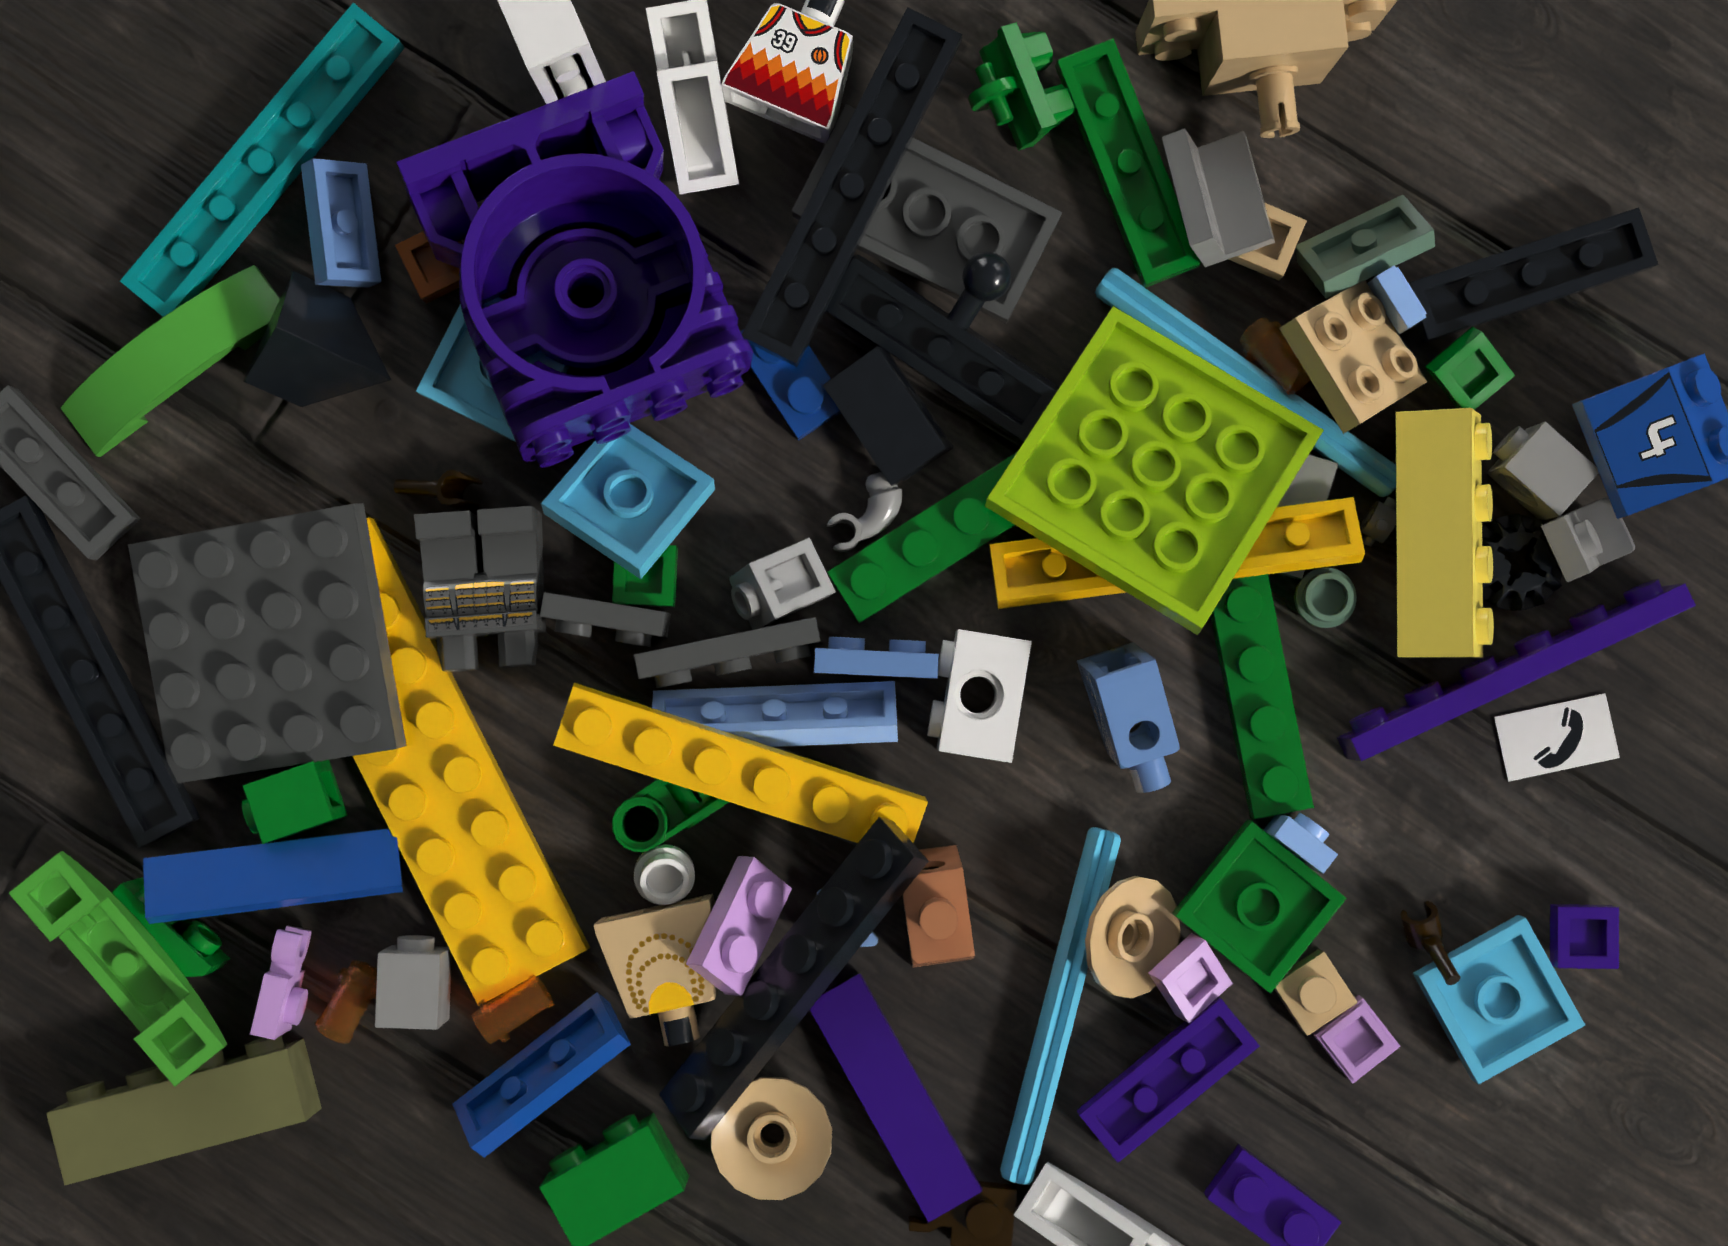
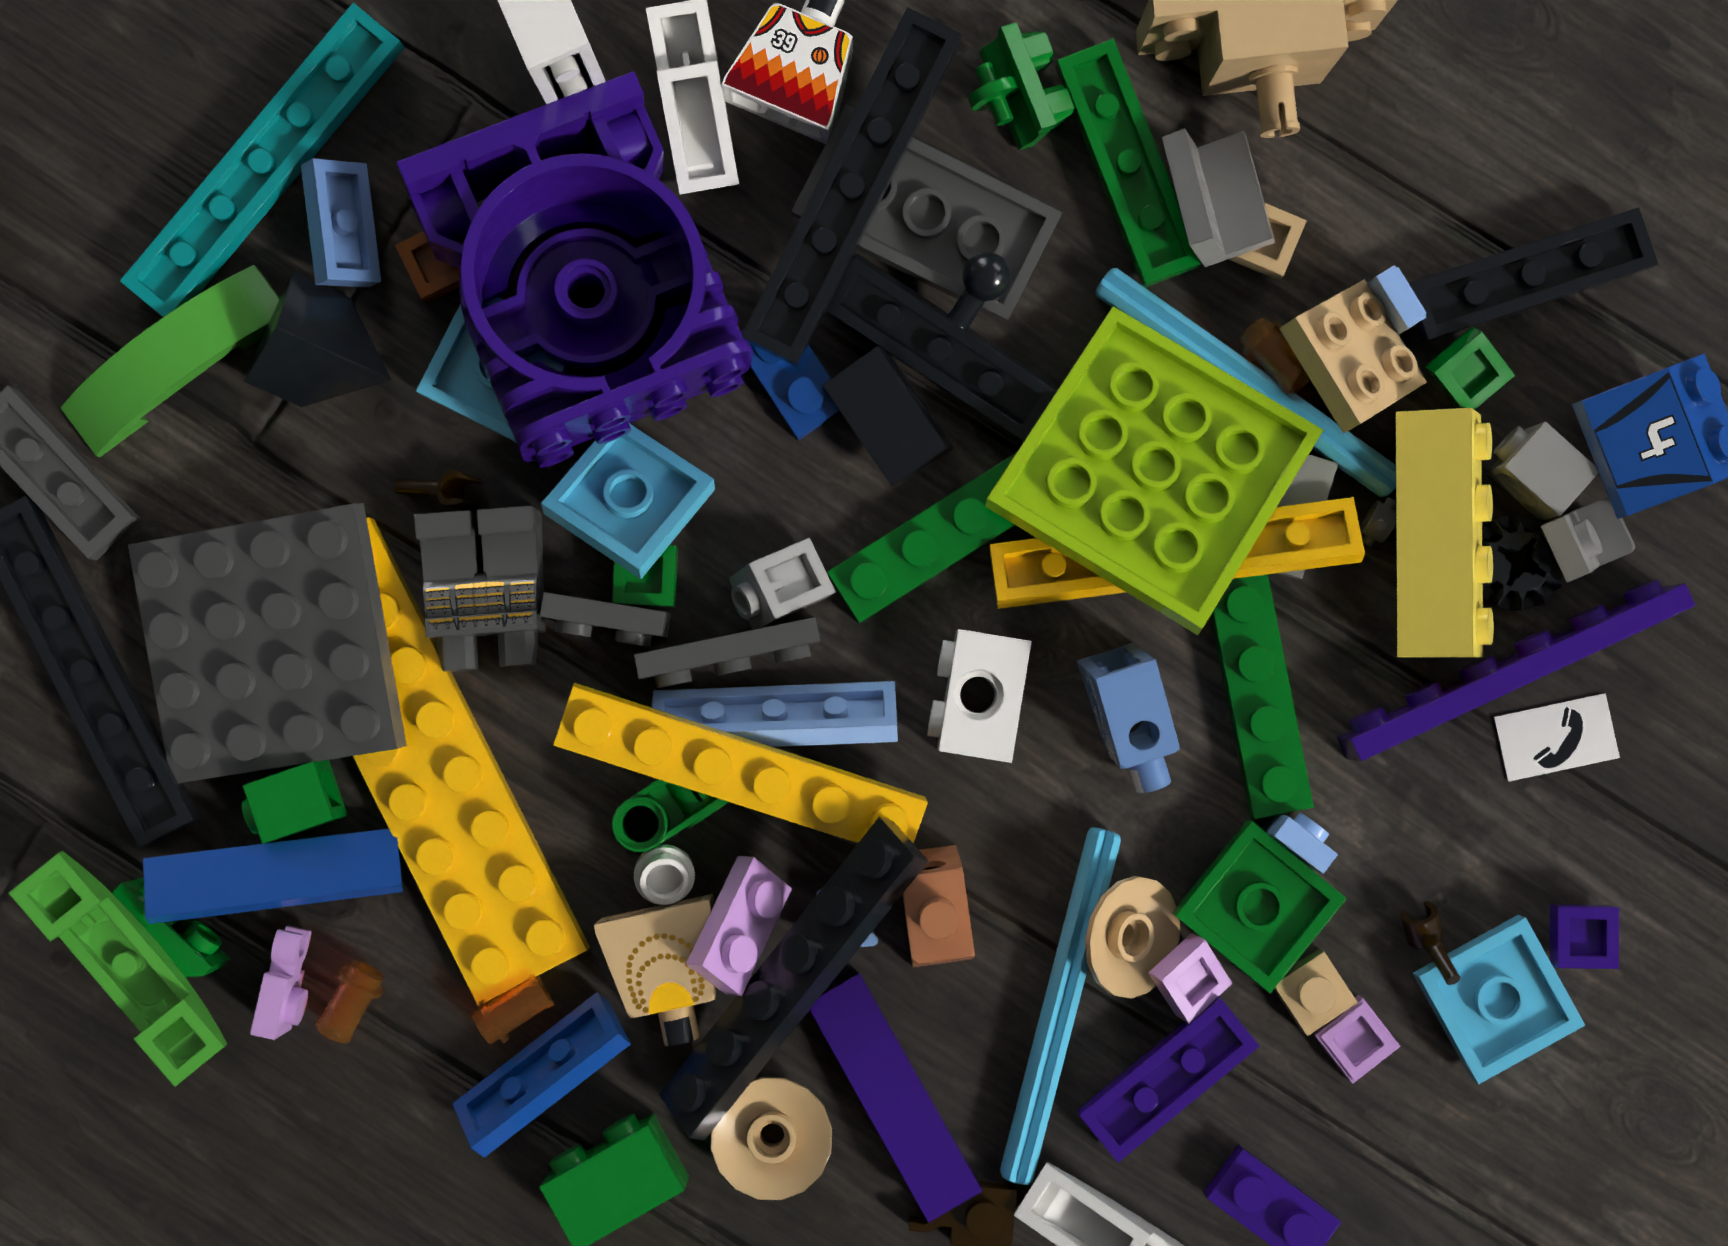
olive brick [46,1035,322,1186] -> none
light grey brick [375,935,452,1030] -> none
medium blue plate [814,637,939,679] -> none
light grey arm [826,472,902,552] -> none
sand green plate [1294,567,1357,628] -> none
sand green plate [1295,195,1435,299] -> none

